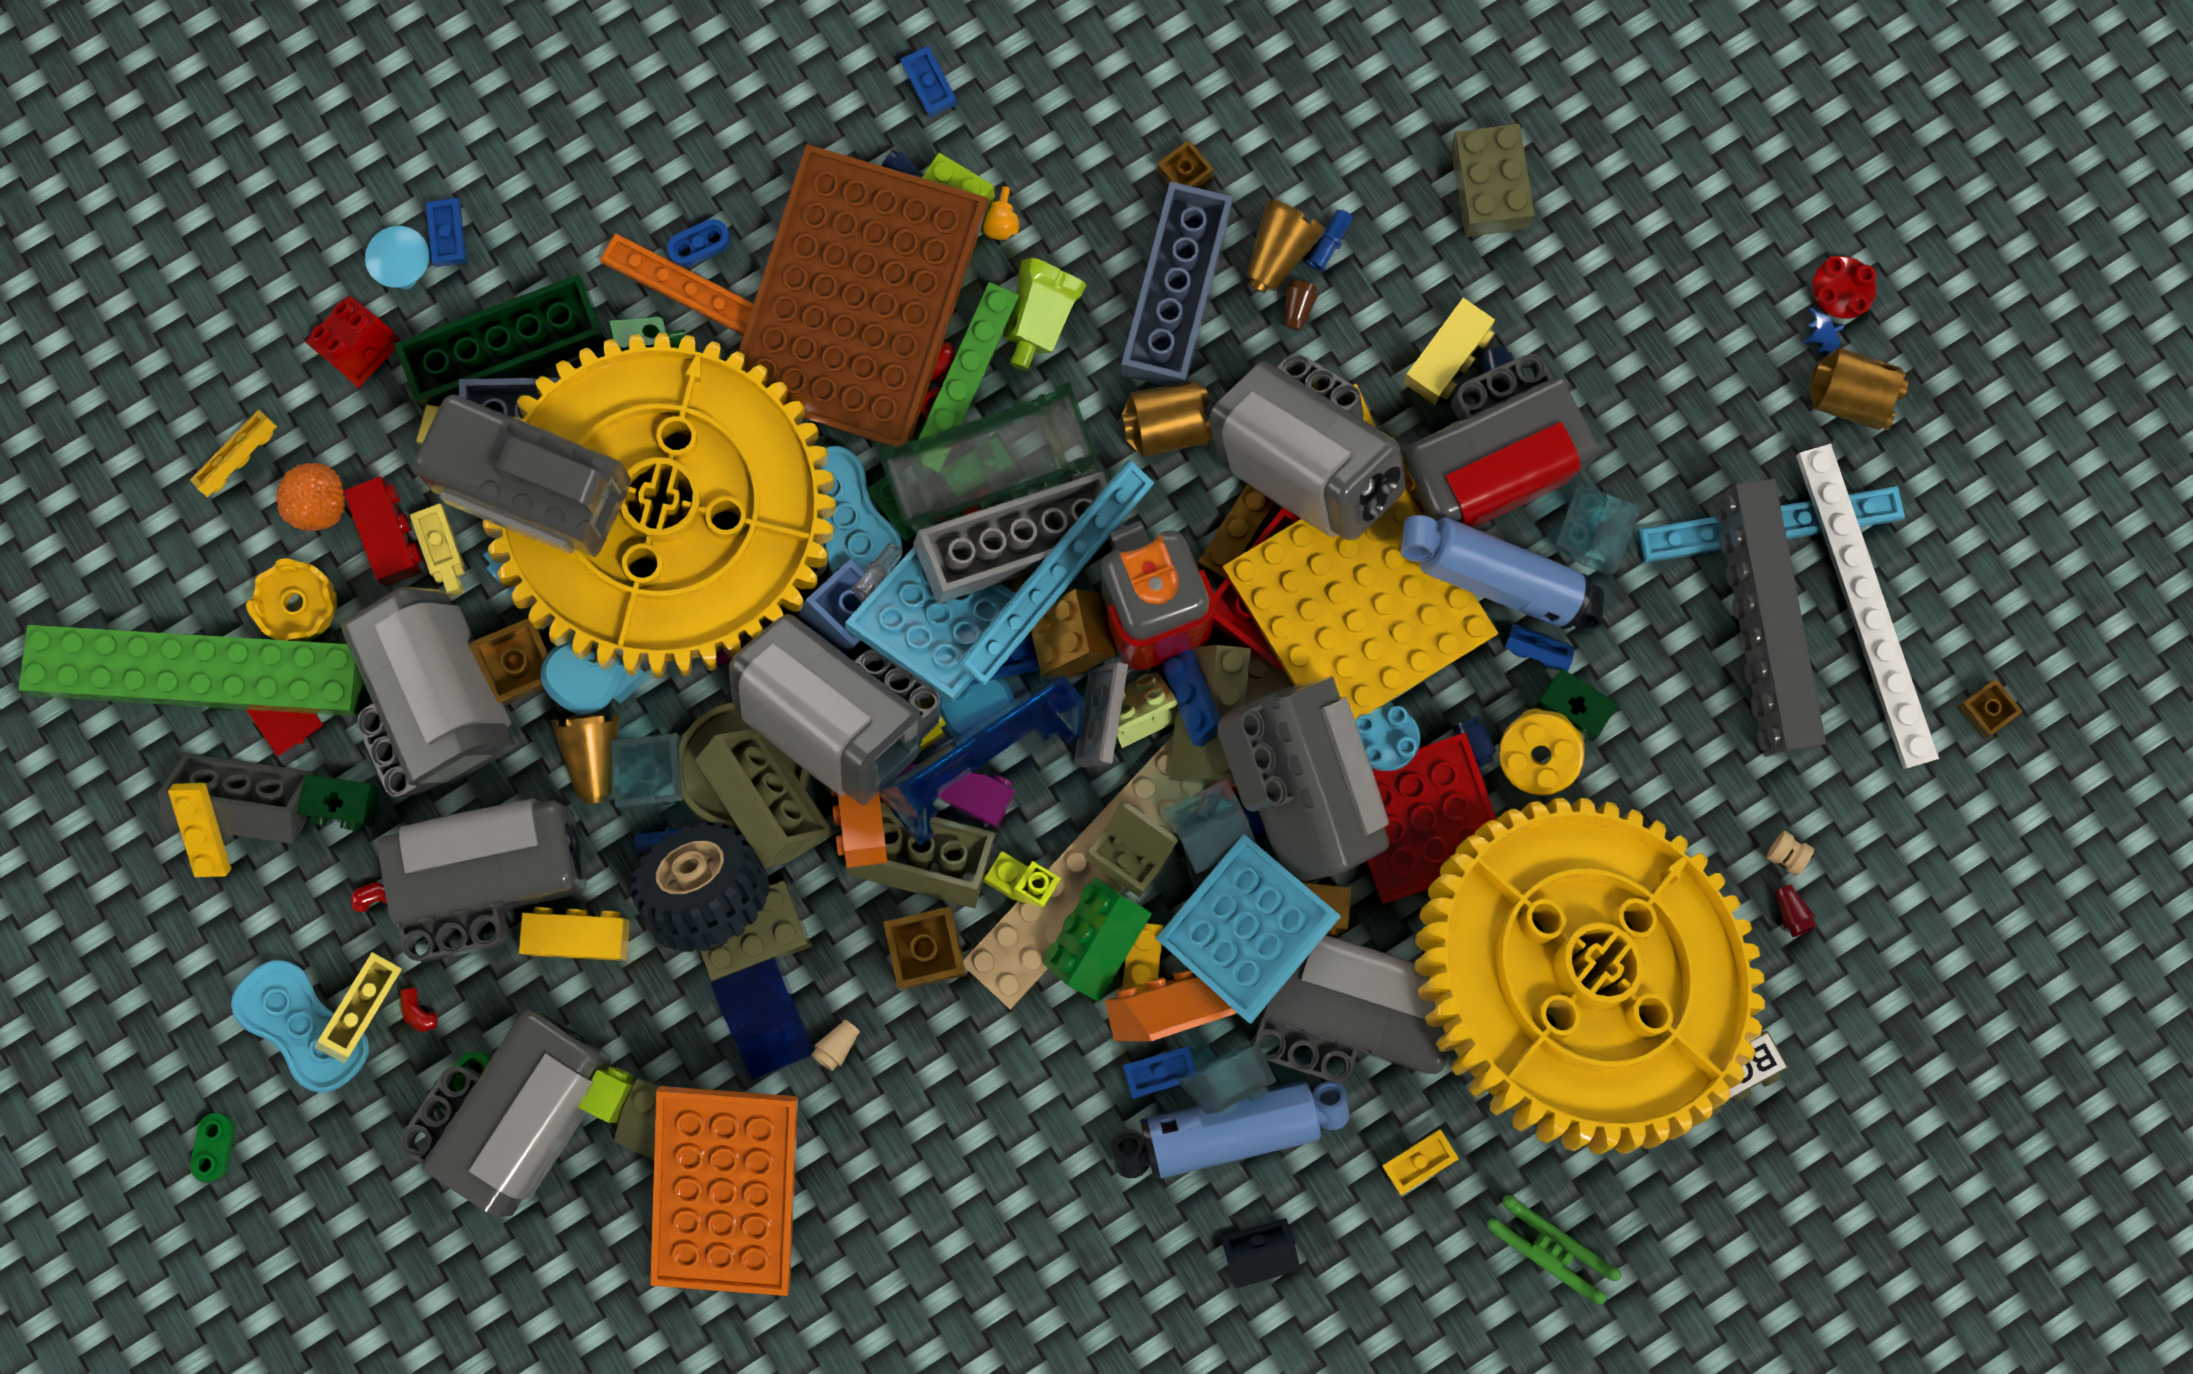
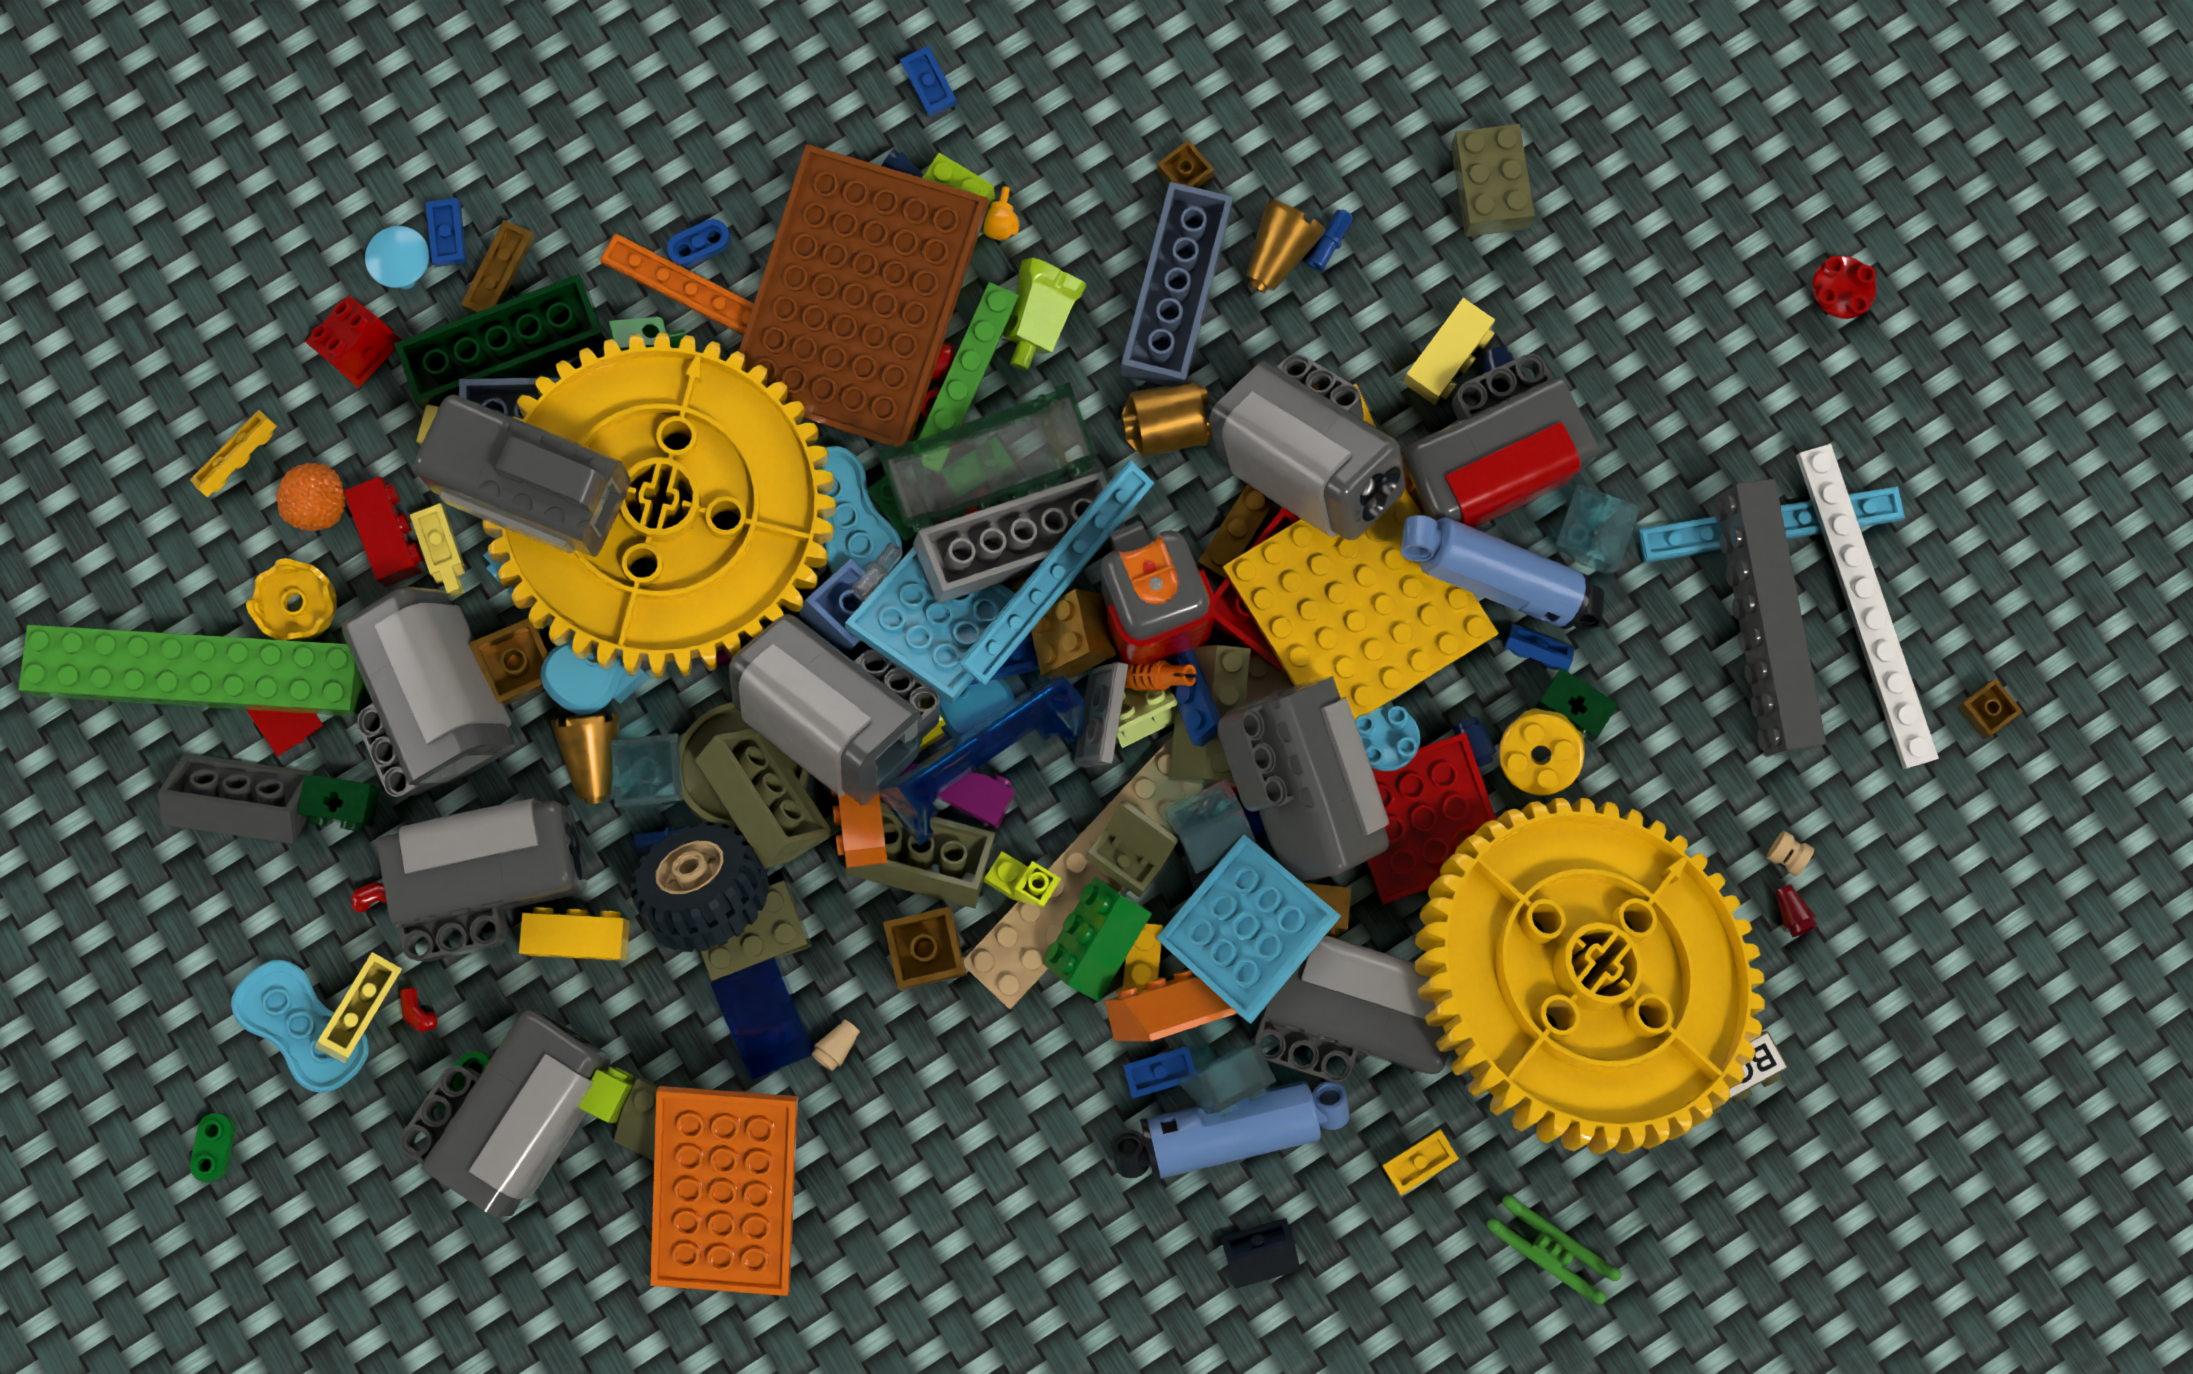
yellow plate [168,783,231,877] -> none
reddish brown cone [1283,280,1318,331] -> none
blue piece [1803,308,1844,355] -> none
pearl gold cylinder [1809,347,1909,430] -> none
none -> pearl gold plate [461,220,535,313]
none -> orange hinge [1124,660,1197,691]

